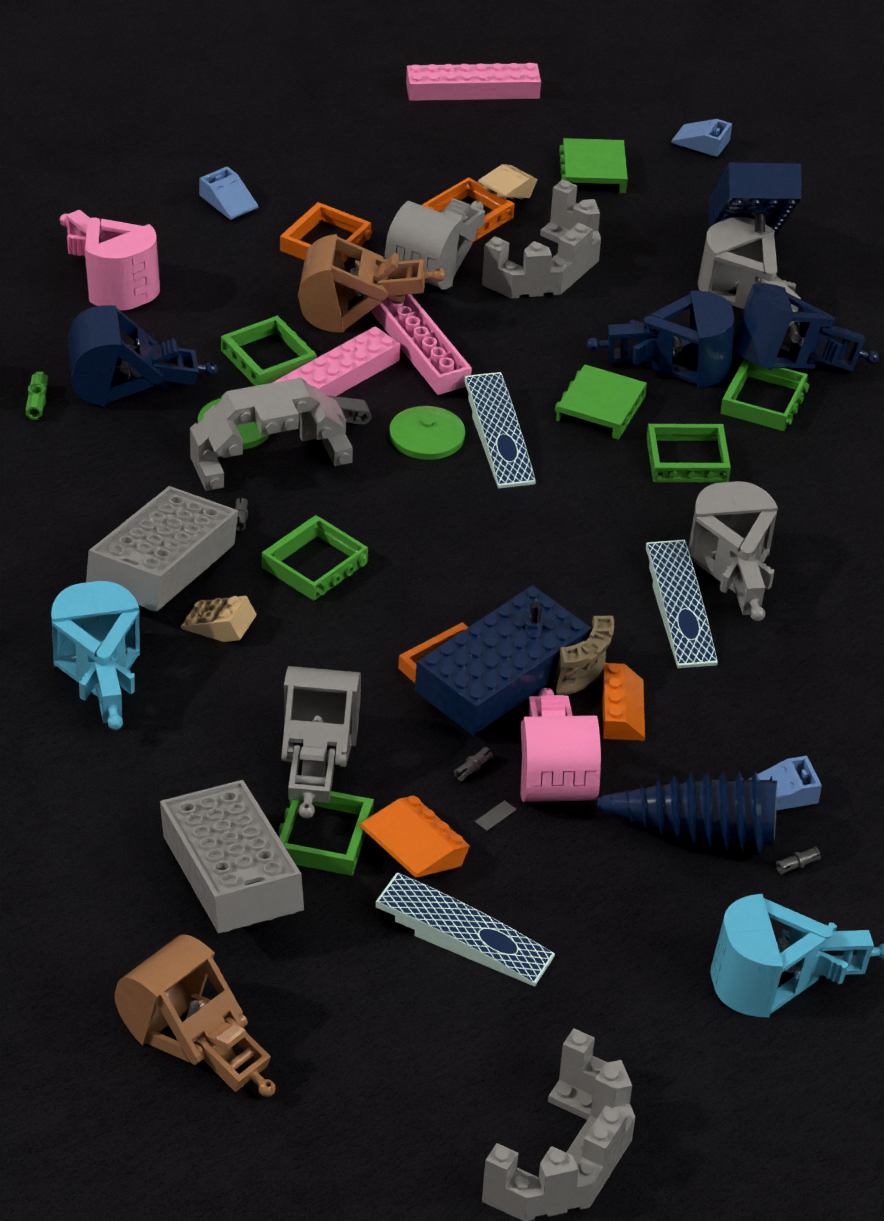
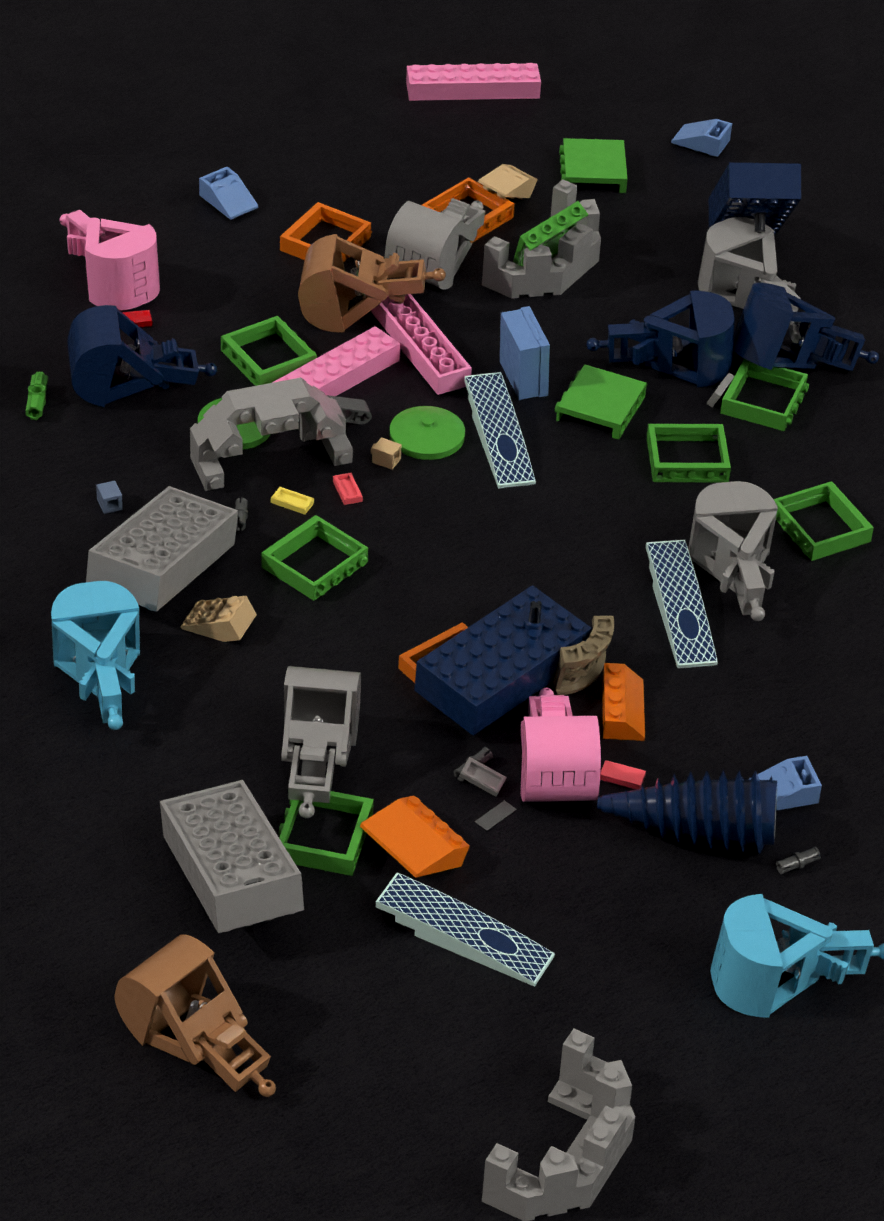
none -> sand blue brick [96,481,123,514]
none -> red tile [119,310,152,329]
none -> light yellow tile [271,487,314,515]
none -> coral tile [333,473,363,505]
none -> tan brick [371,437,402,470]
none -> light grey tile [459,757,507,796]
none -> medium blue container [500,306,550,400]
none -> bright green panel [513,201,588,267]
none -> coral tile [600,760,646,789]
none -> light grey tile [707,373,734,407]
none -> bright green window [773,481,873,561]

